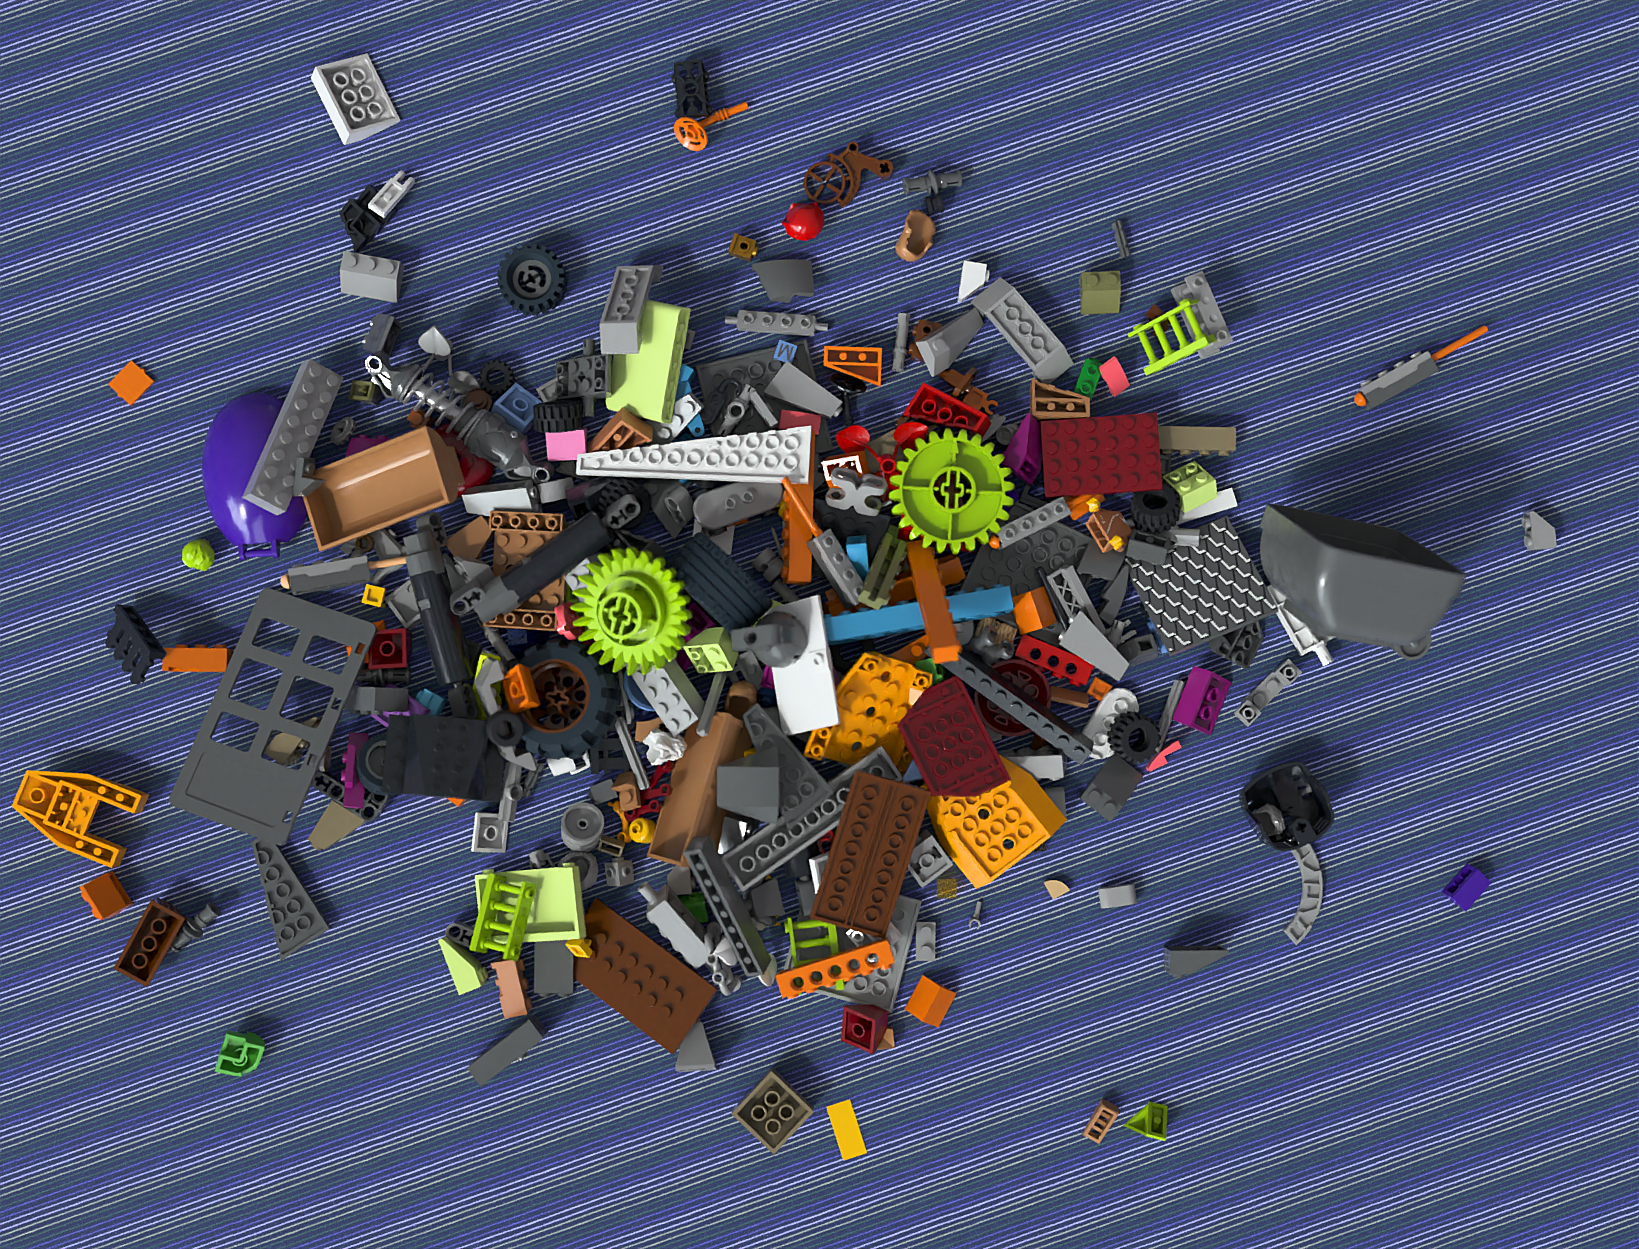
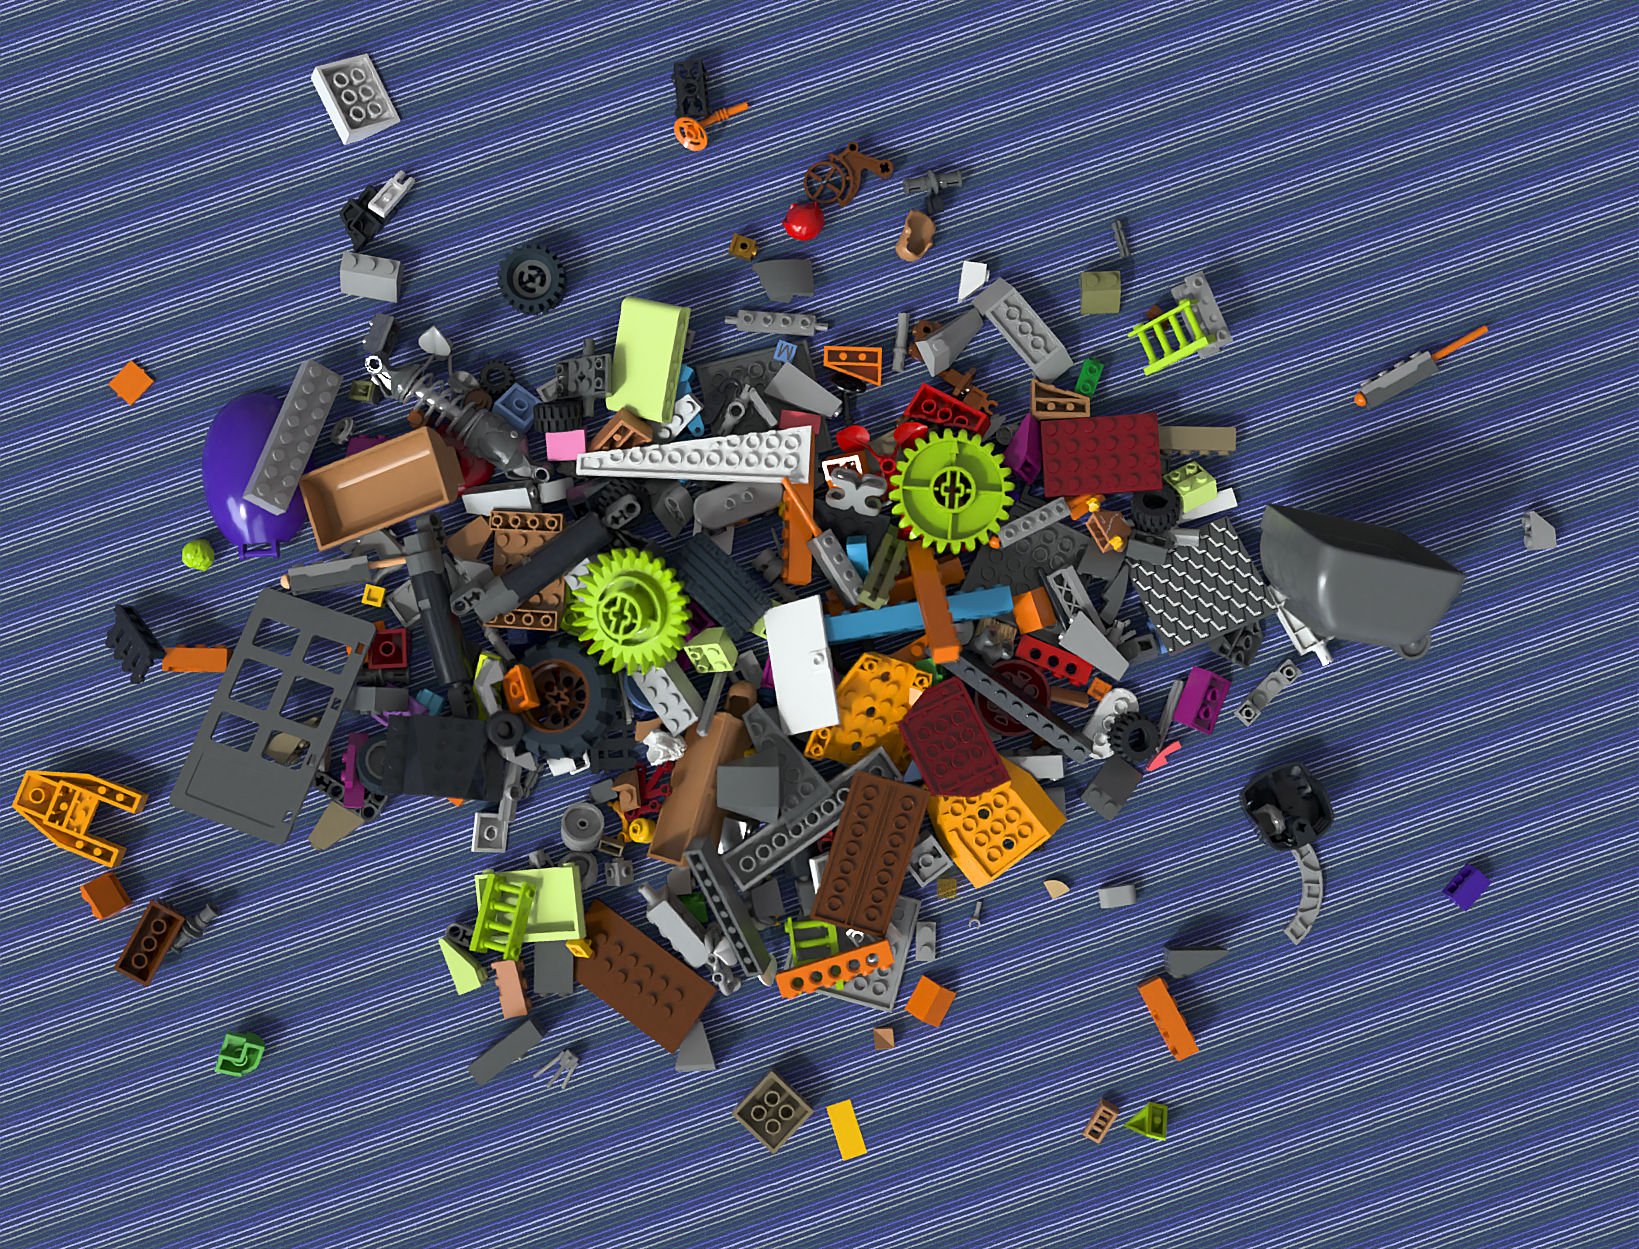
dark grey wing [251,838,331,961] -> none
dark grey slope [293,457,325,496] -> none
dark brown bush [355,535,375,553] -> none
coral plate [554,602,584,641] -> none
light grey slope [600,265,663,354] -> none
light grey axle [615,717,650,790] -> none
dark grey piece [731,611,807,668] -> none
dark red slope [841,1005,889,1054] -> none
coral slope [1099,356,1130,397] -> none
none -> light grey plant [533,1049,579,1089]
none -> orange wedge [1137,975,1199,1061]

